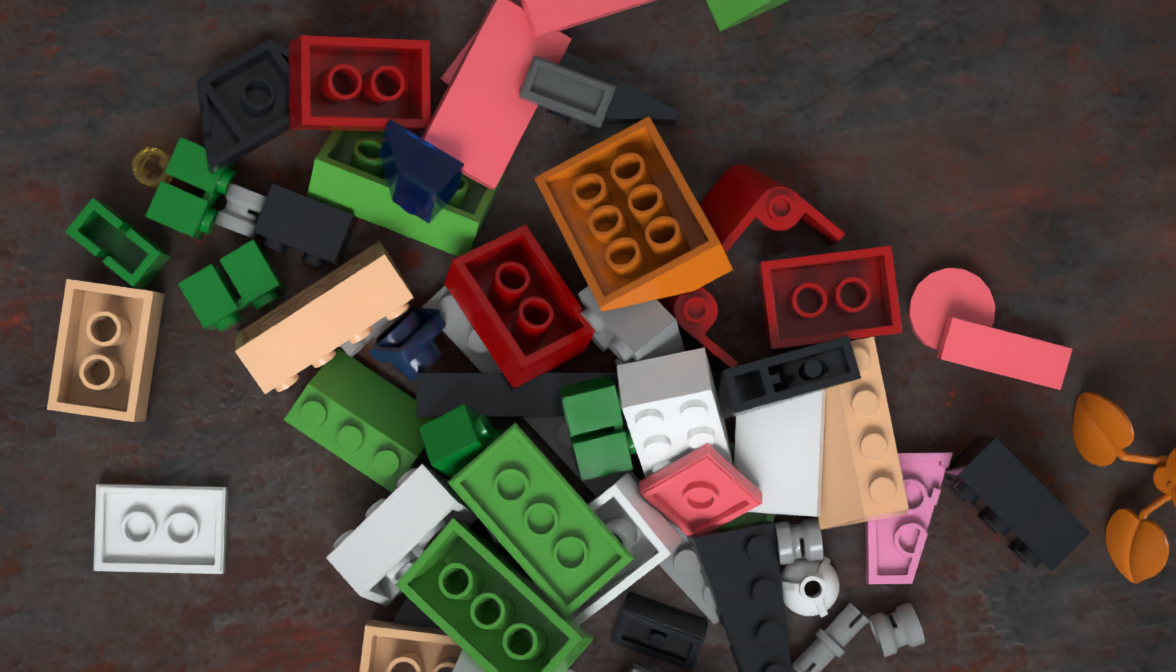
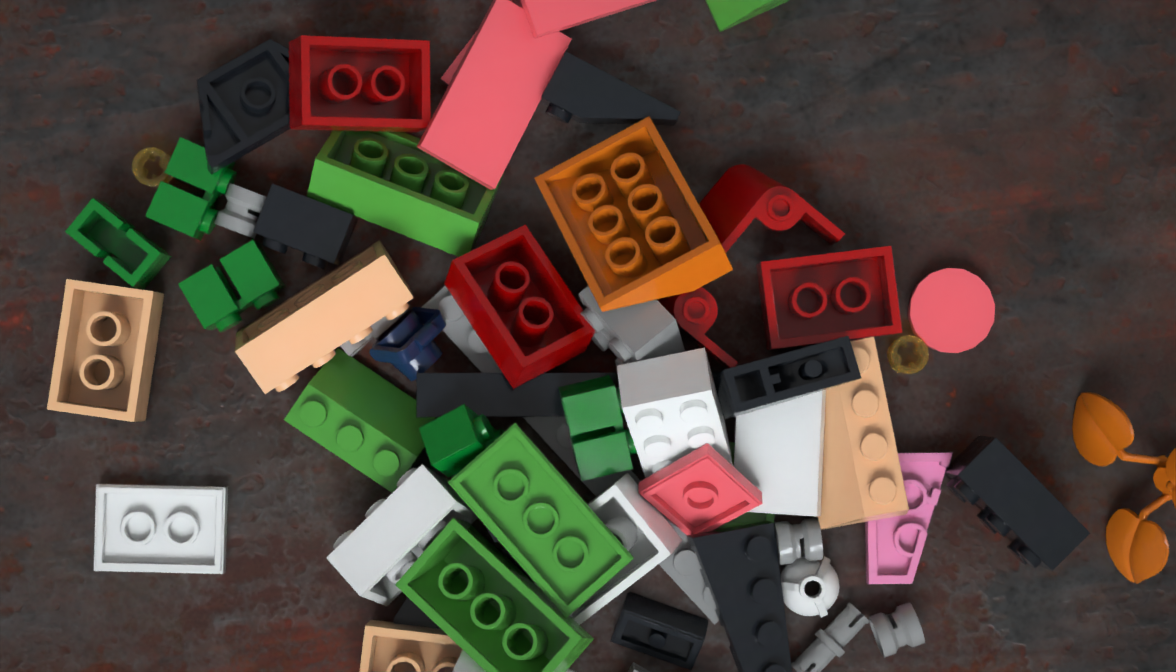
clear blue slope [380,119,464,223] -> none
dark grey tile [519,55,616,129] -> none
coral tile [936,316,1072,390] -> none
none -> clear yellow bush [887,335,929,374]

